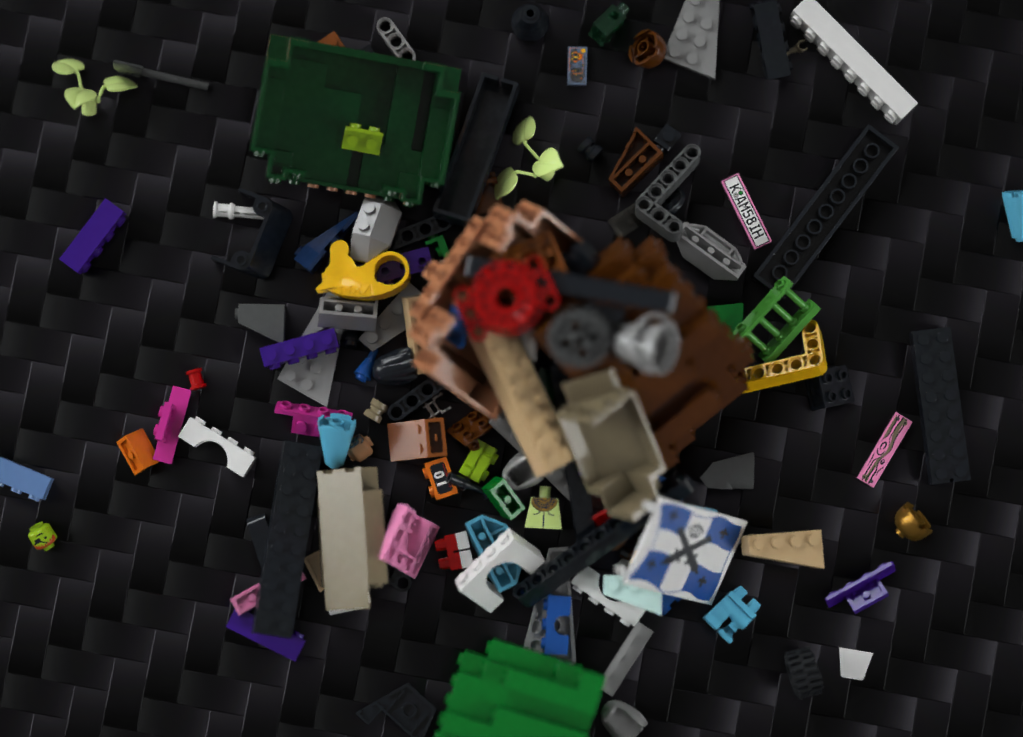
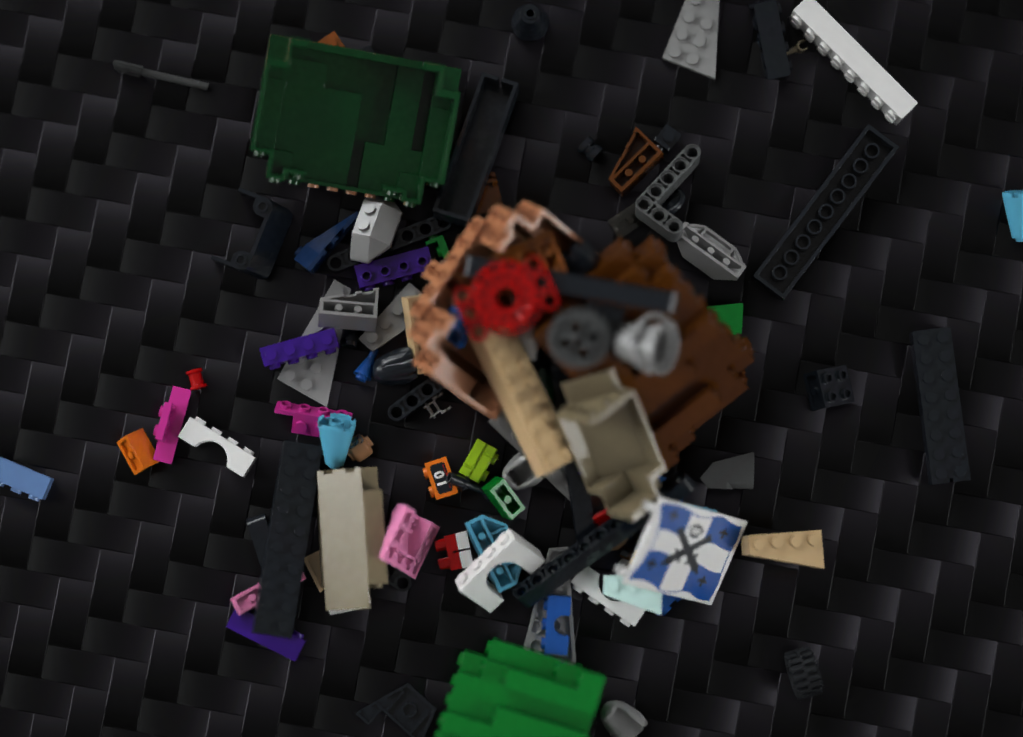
lime head [28,521,57,551] -> none
yellowish green plant [52,59,138,116] -> none
dark purple brick [59,198,126,275] -> none
white pin [213,201,264,220] -> none
dark grey slope [235,304,286,343] -> none
yellow animal [316,240,411,301] -> none
lime bracket [341,123,384,155] -> none
dark tan wheel [363,398,389,424] -> none
light grey beam [377,17,416,60] -> none
dark orange slope [387,417,448,462] -> none
reddish brown hinge [446,410,494,451] -> none
yellowish green plant [494,116,564,200] -> none
yellowish green torso [525,486,562,530] -> none
tile [567,47,587,86] -> none
clear green torso [588,2,630,47] -> none
light grey fence [602,622,654,697] -> none
reddish brown cylinder [629,29,667,69] -> none
medium azure hips [702,586,761,644] -> none
tile [721,173,772,250] -> none
bright green fence [733,276,821,363] -> none
yellow beam [742,320,827,394] -> none
dark purple bracket [825,561,896,614] -> none
white sticker [839,647,873,680] -> none
bright pink tile [857,412,912,488] -> none
pearl gold cylinder [895,502,933,541] -> none

